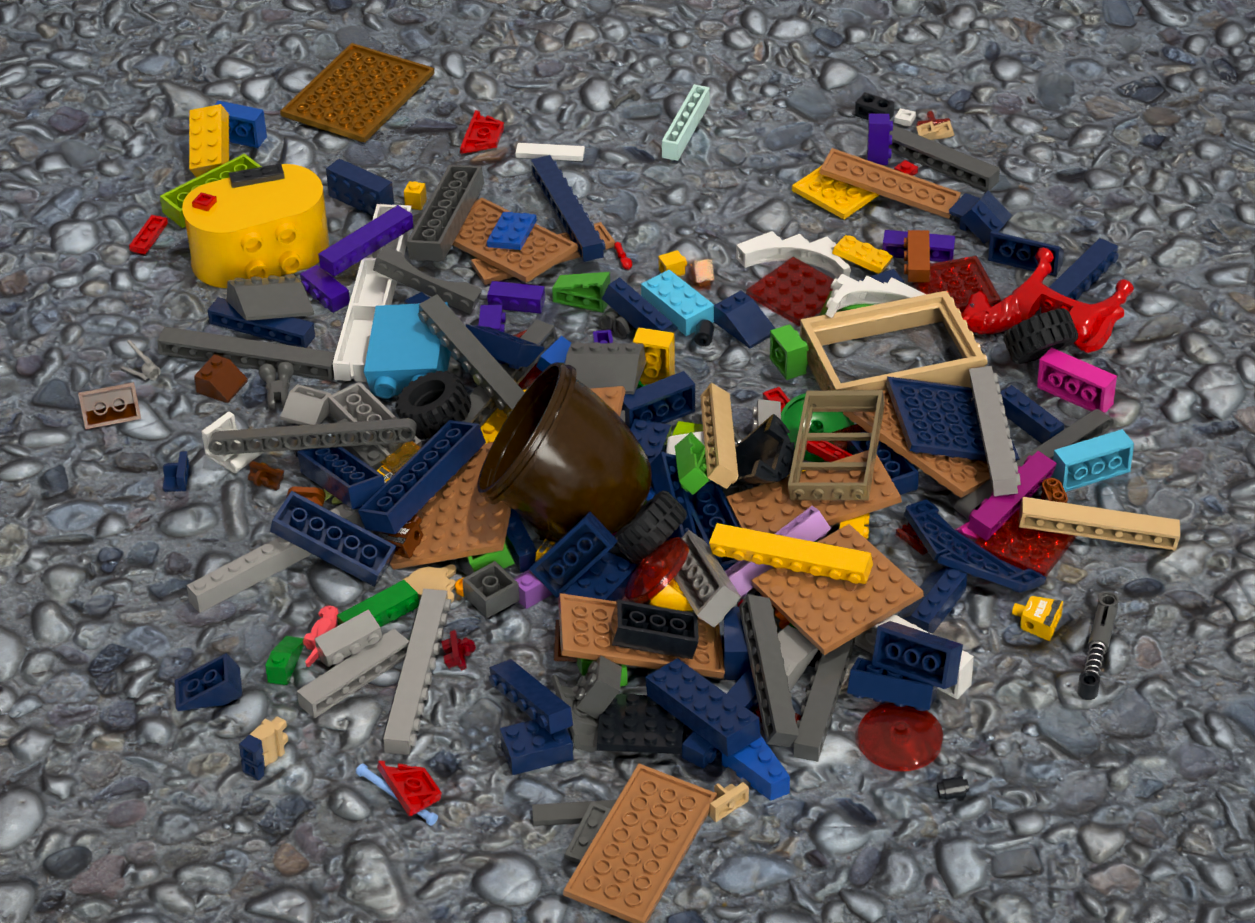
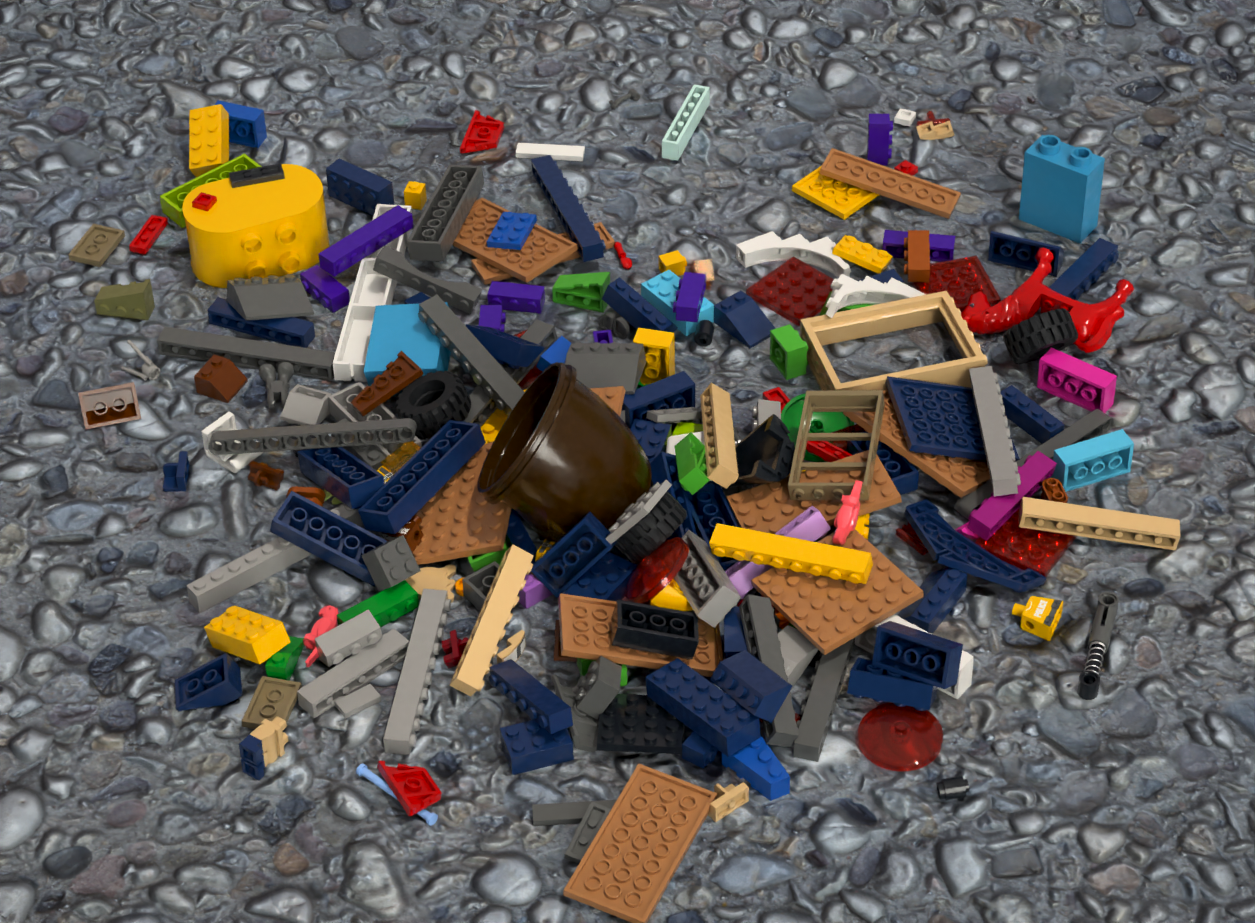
pearl gold plate [280,43,435,143] -> none
black brick [855,92,894,120] -> none
dark grey brick [889,125,1000,191] -> none
dark blue panel [949,193,980,231] -> none
dark blue slope [960,190,1012,244] -> none
none -> dark tan plate [68,224,125,267]
none -> olive wedge [94,279,155,320]
none -> yellow brick [204,605,290,664]
none -> dark tan plate [242,676,302,732]
none -> light grey tile [335,684,381,719]
none -> reddish brown wing [351,351,423,417]
none -> dark grey brick [361,535,421,591]
none -> tan brick [449,544,534,696]
none -> tan slope [496,630,526,664]
none -> light grey plate [605,479,671,544]
none -> light grey plate [647,407,702,424]
none -> dark purple brick [673,272,706,323]
none -> dark blue slope [710,650,792,723]
none -> coral animal [832,480,863,546]
none -> dark azure brick [1019,134,1105,244]

